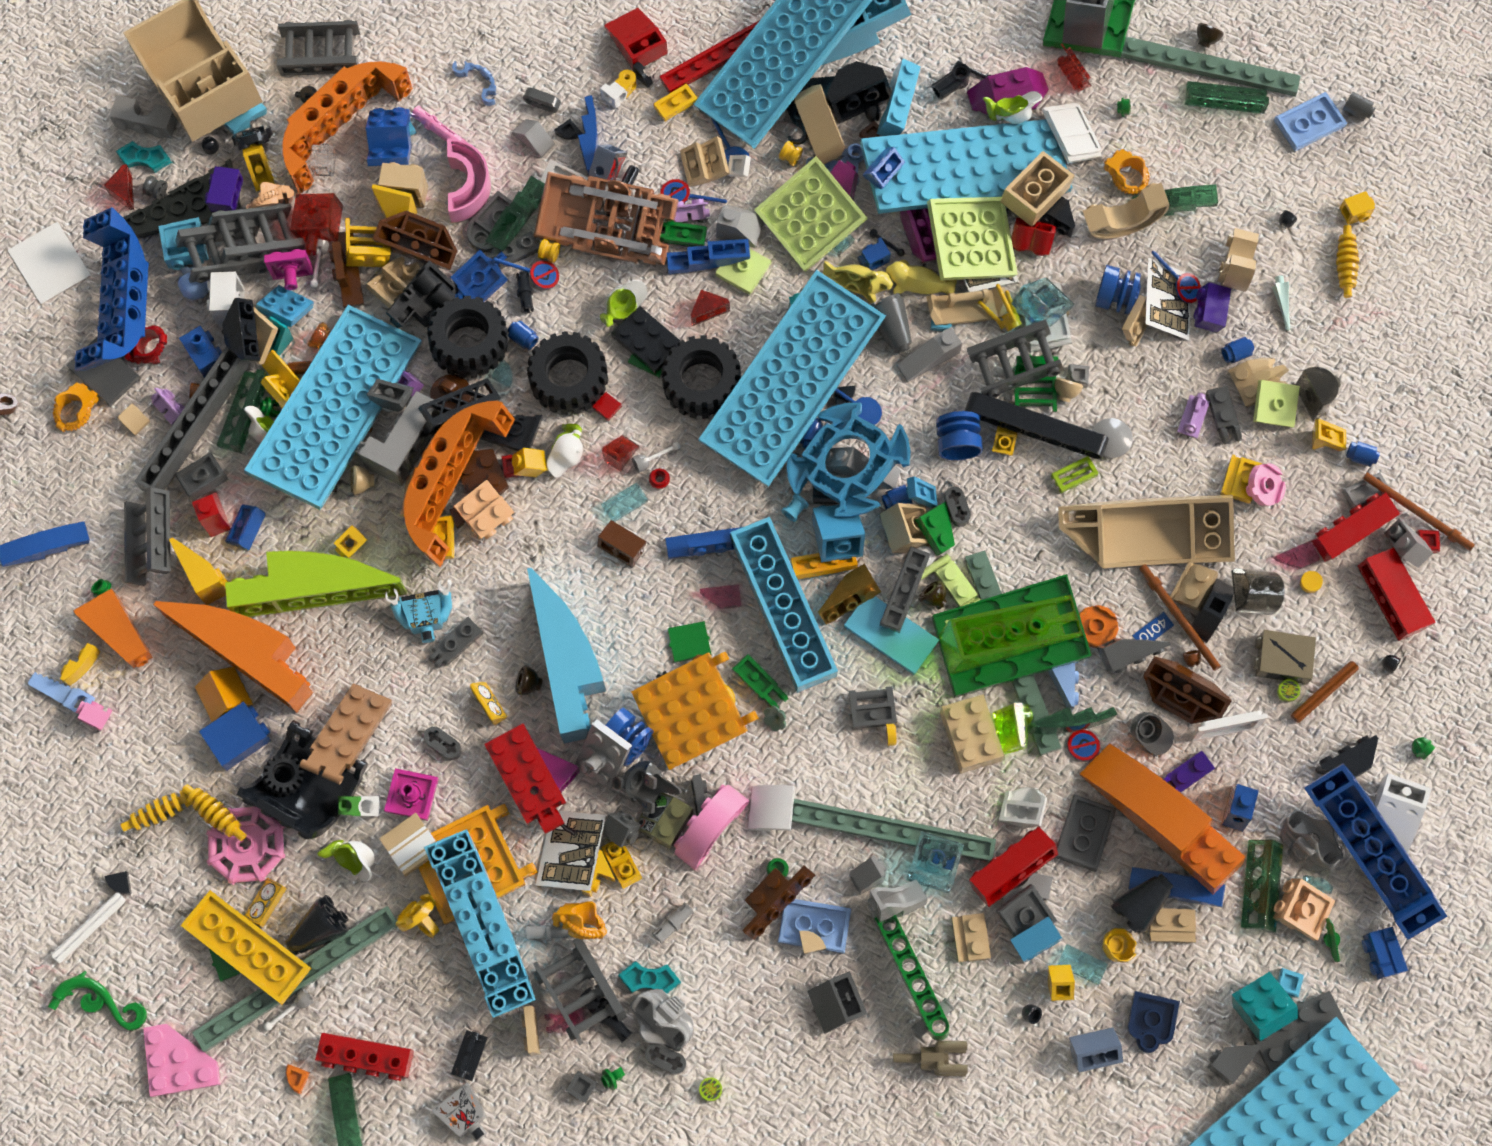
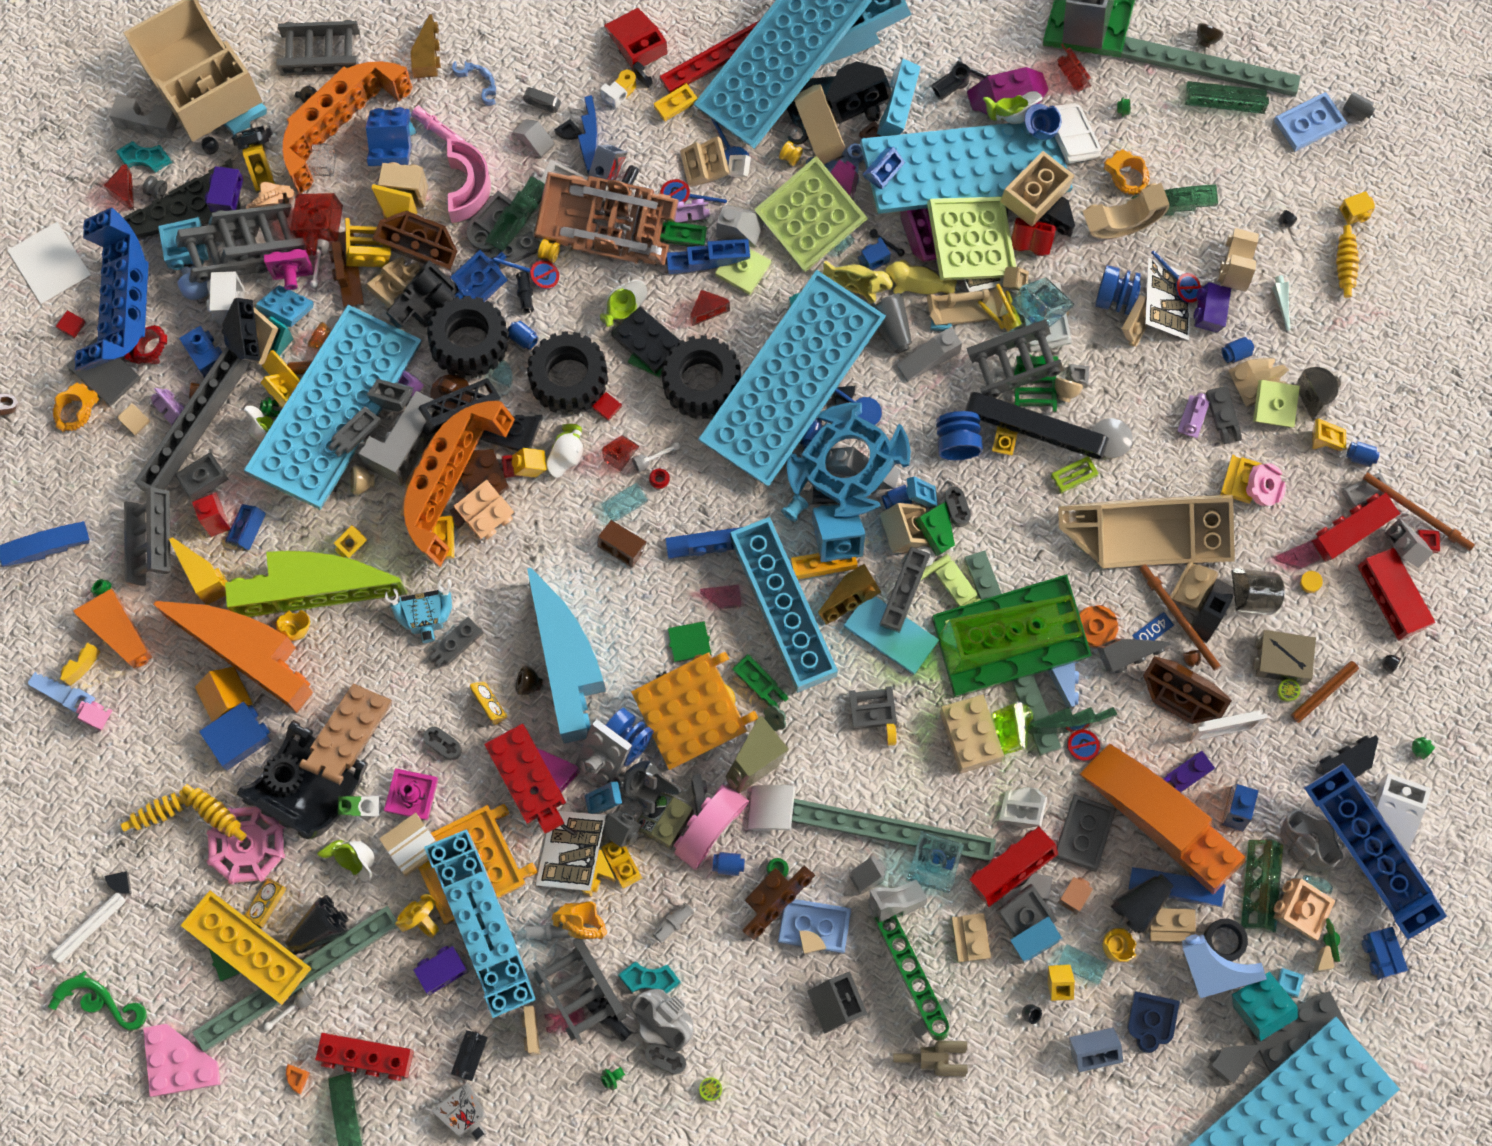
clear green fence [217,369,268,453] -> none
dark grey plate [566,1071,598,1103] -> none
dark brown brick [918,581,947,610] -> none
dark grey cap [1130,712,1174,755] -> none
none -> red tile [56,310,86,339]
none -> yellow hair [275,610,310,641]
none -> dark grey hinge [328,407,381,457]
none -> pearl gold slope [410,14,441,78]
none -> dark purple brick [413,946,469,996]
none -> dark azure plate [584,782,622,814]
none -> blue brick [712,852,745,876]
none -> olive slope [725,716,789,793]
none -> tan slope [1003,267,1029,292]
none -> blue helmet [1025,104,1062,140]
none -> nougat brick [1058,877,1093,915]
none -> light blue arch [1182,934,1267,998]
none -> black tyre [1204,918,1248,962]
none -> tan slope [1313,946,1335,973]

